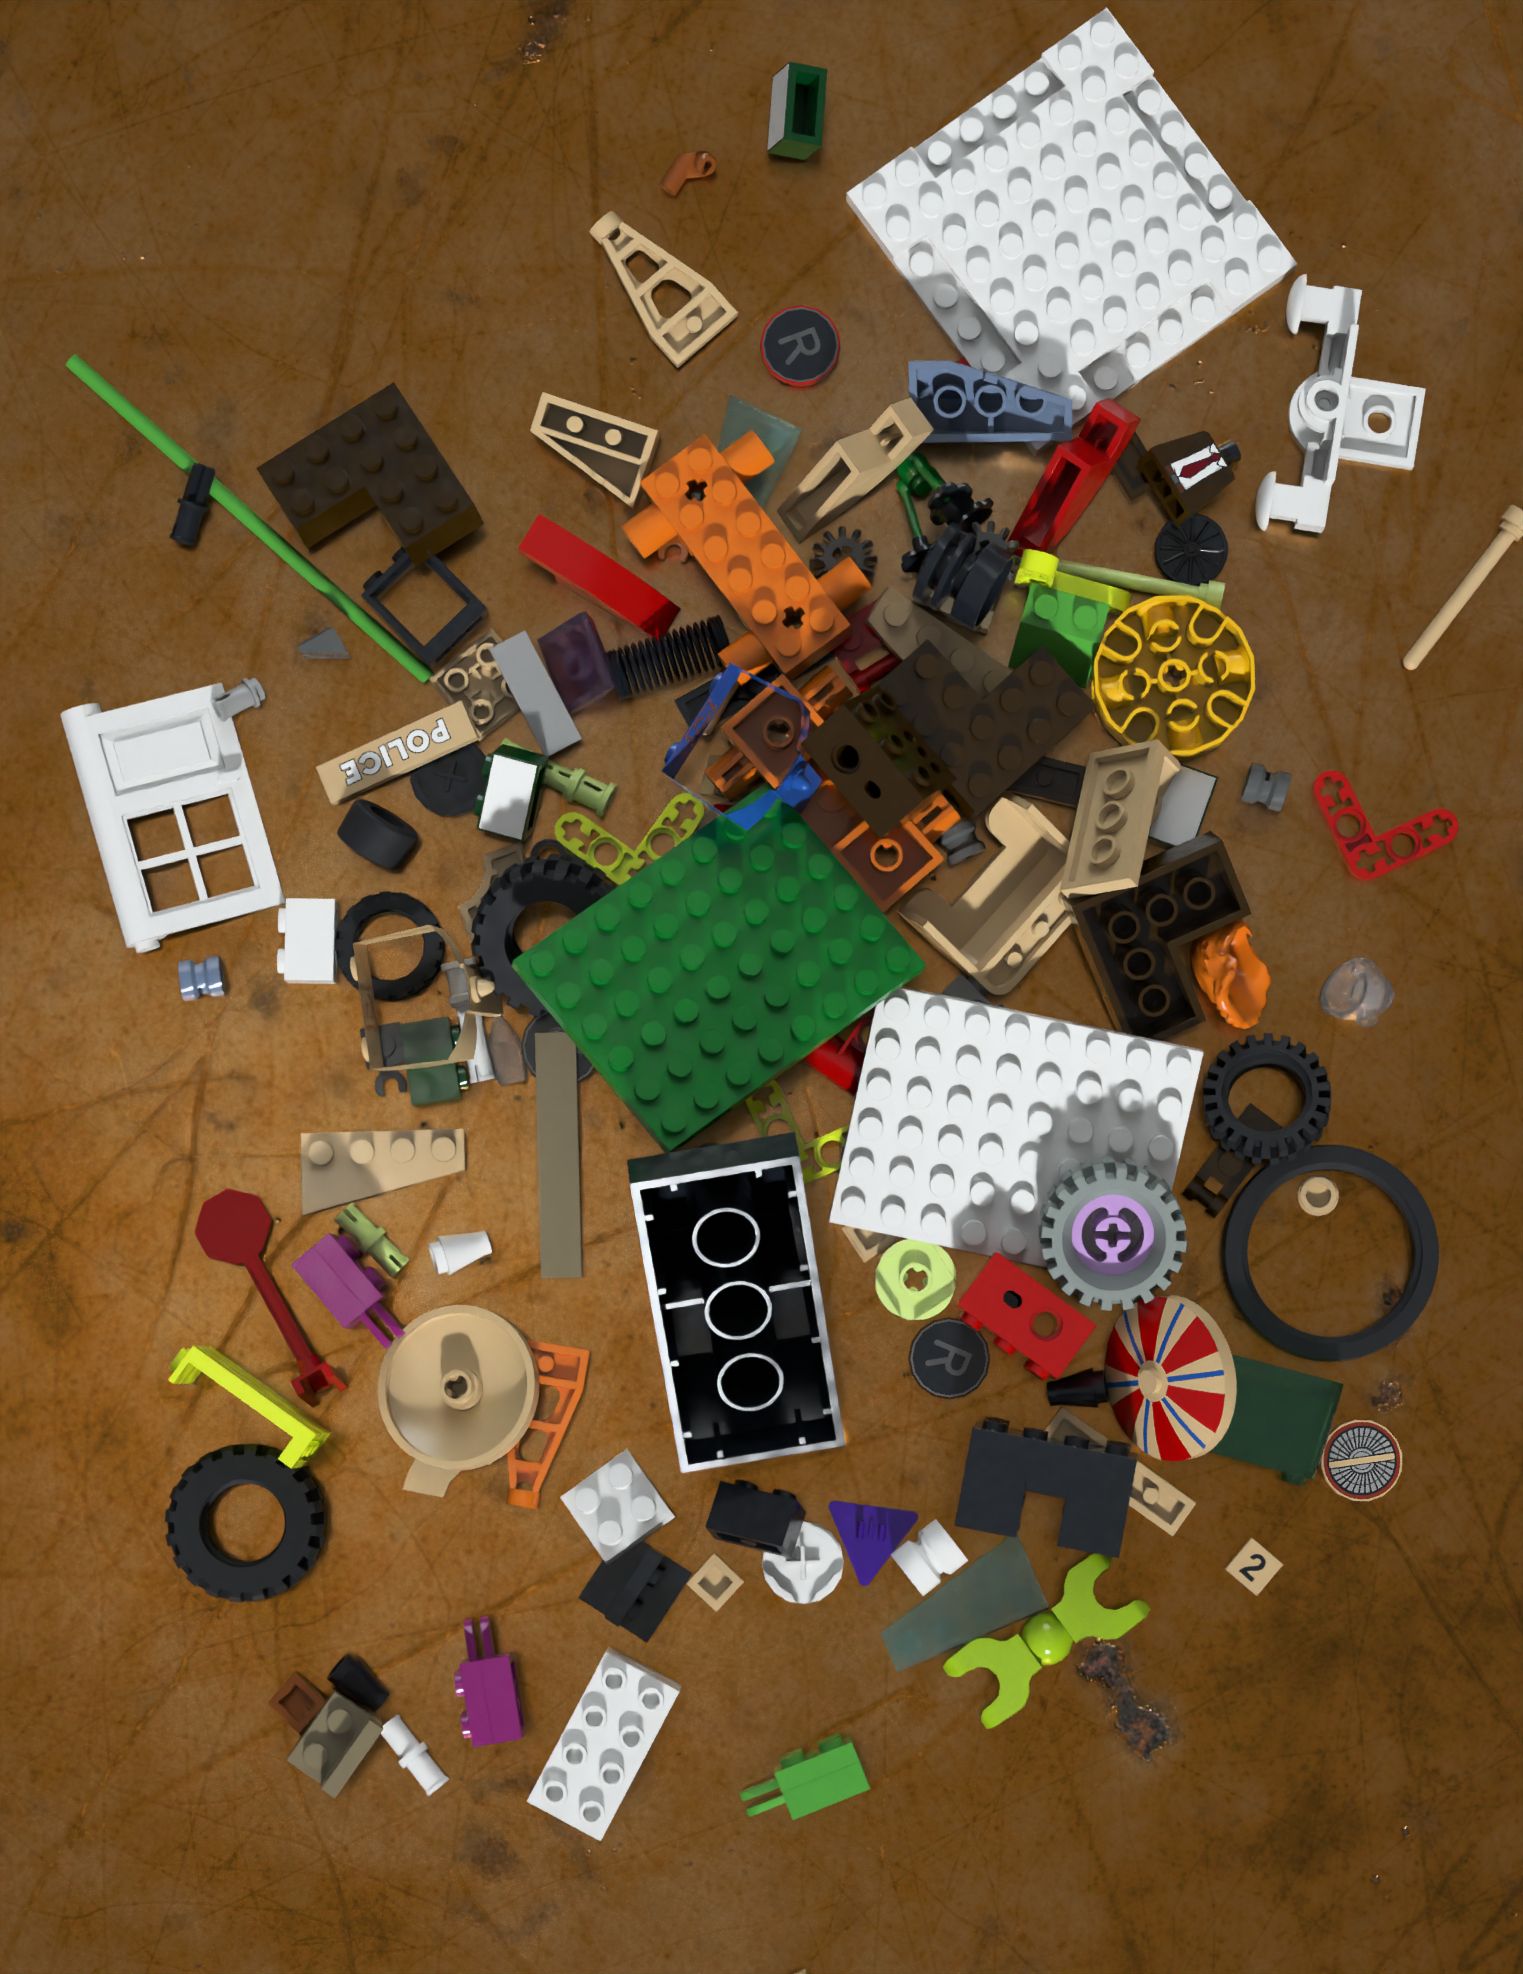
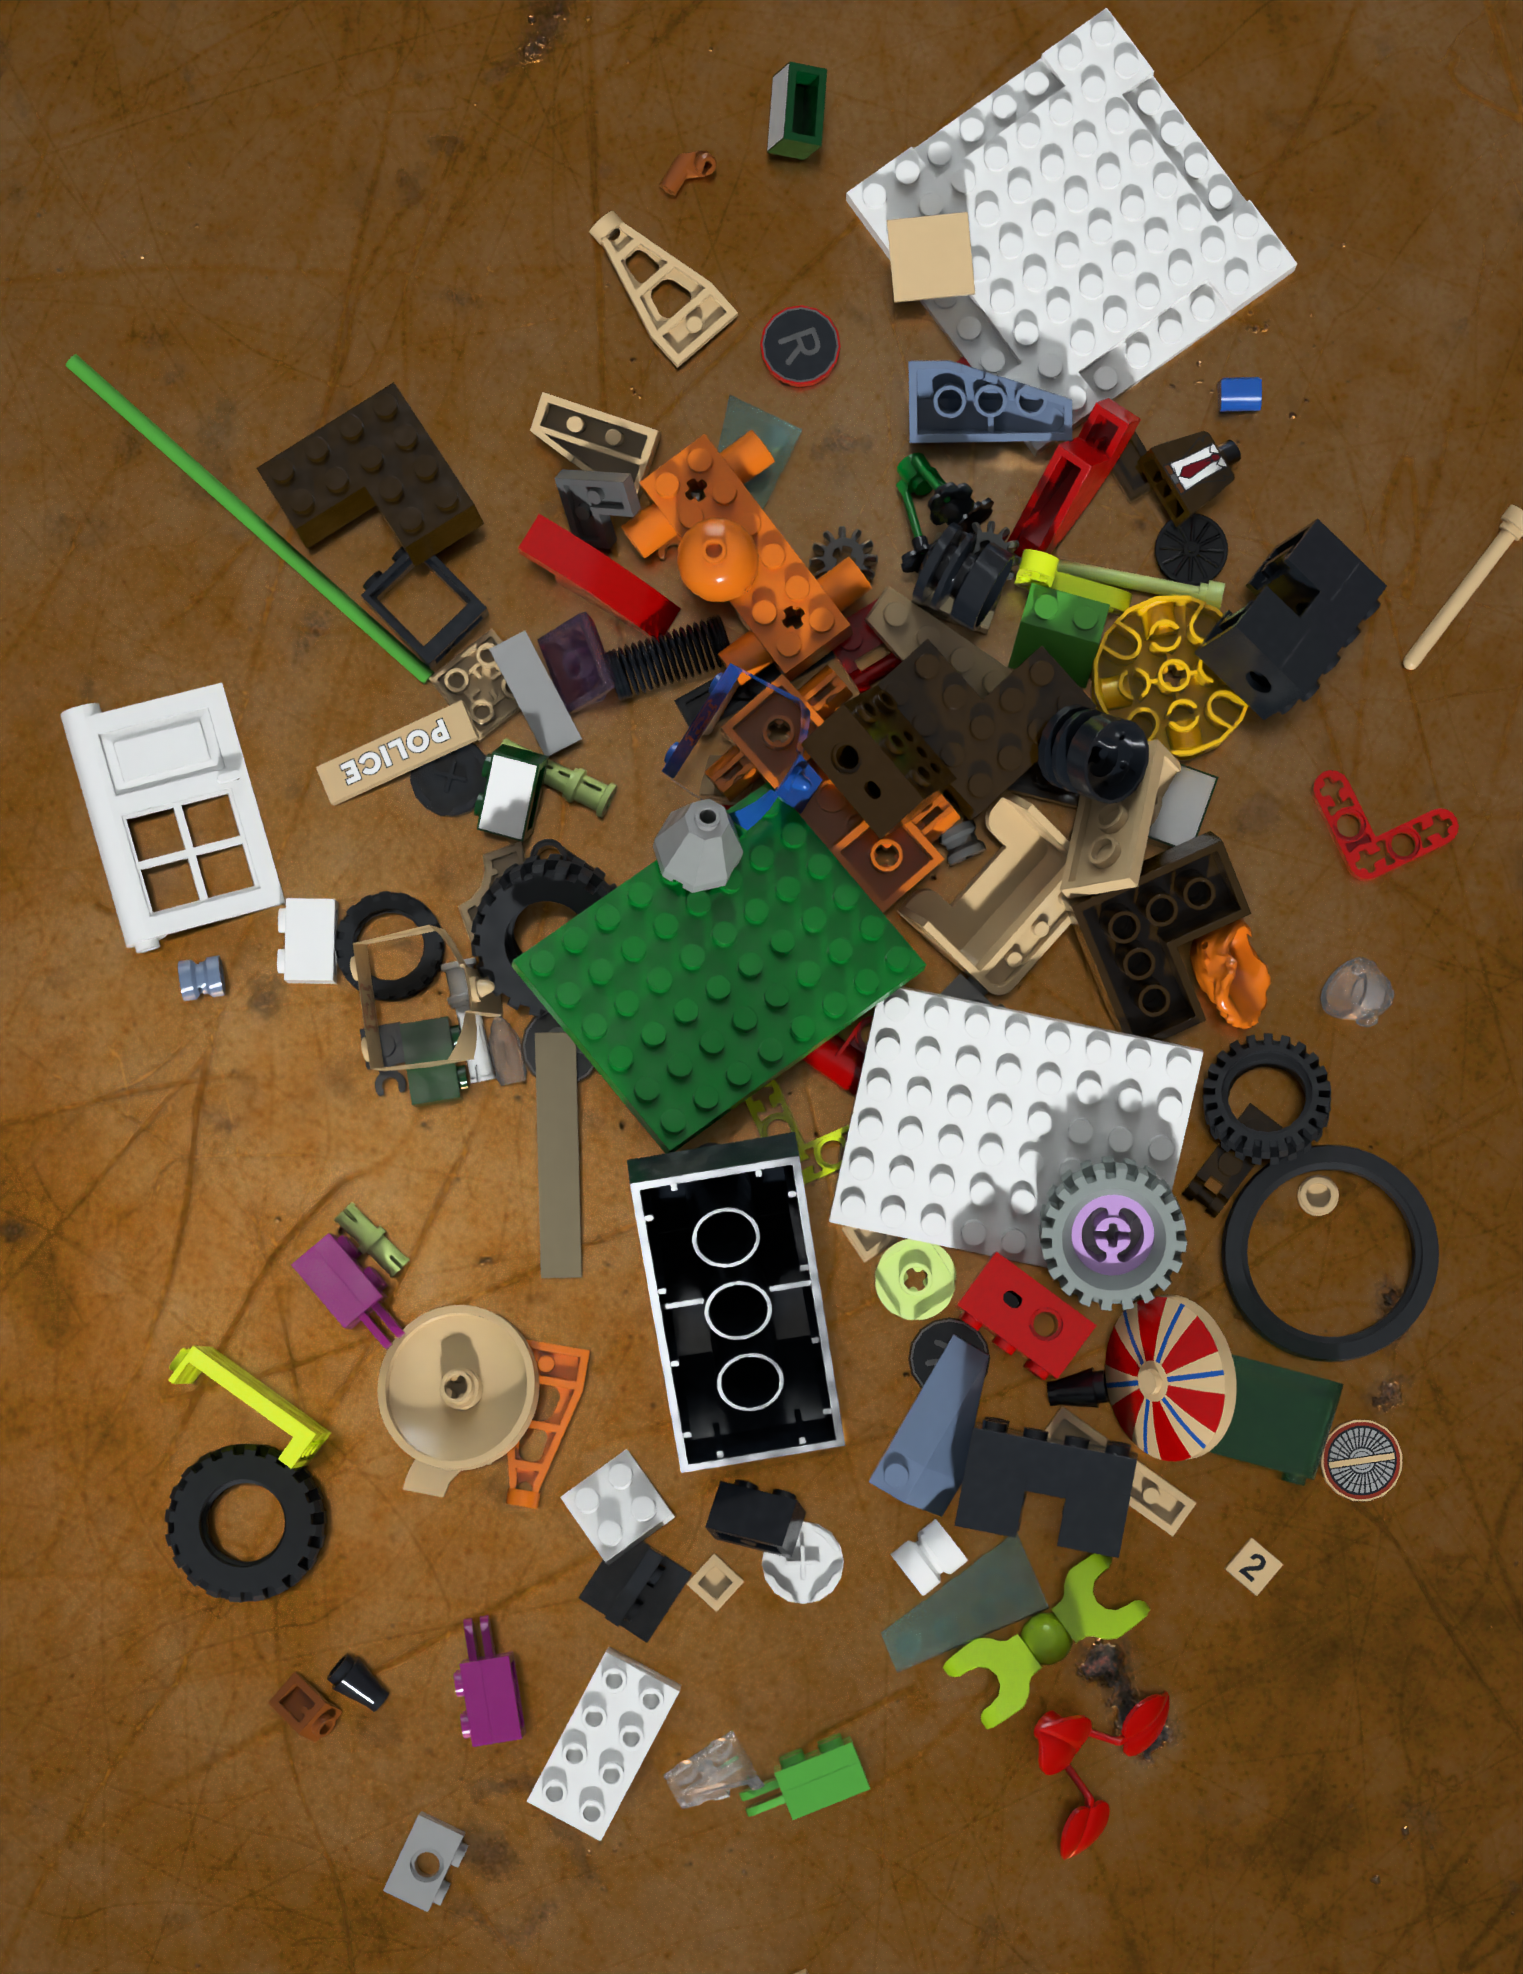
black axle [169,463,215,545] -> none
red piece [194,1188,348,1408] -> none
light grey pin [210,677,265,722] -> none
dark tan bracket [286,1689,383,1799] -> none
dark grey slope [298,627,351,659] -> none
tan wing [301,1129,466,1216] -> none
black tyre [337,799,417,869] -> none
white pin [381,1714,449,1796] -> none
white cone [428,1230,492,1275] -> none
neon yellow beam [555,793,704,886] -> none
tan slope [777,398,934,543] -> none
dark purple piece [829,1501,918,1586] -> none
dark grey wheel [1240,762,1292,812] -> none
white piece [1255,274,1426,533] -> none
none -> light grey brick [383,1811,469,1912]
none -> dark grey plate [555,469,641,549]
none -> light grey cone [653,799,743,893]
none -> clear wing [663,1730,765,1809]
none -> orange cylinder [677,518,759,602]
none -> sand blue wedge [868,1334,989,1517]
none -> tan tile [887,212,975,303]
none -> red plant [1034,1690,1170,1860]
none -> black wheel [1038,704,1149,804]
none -> black piece [1194,519,1387,720]
none -> blue brick [1217,377,1262,412]

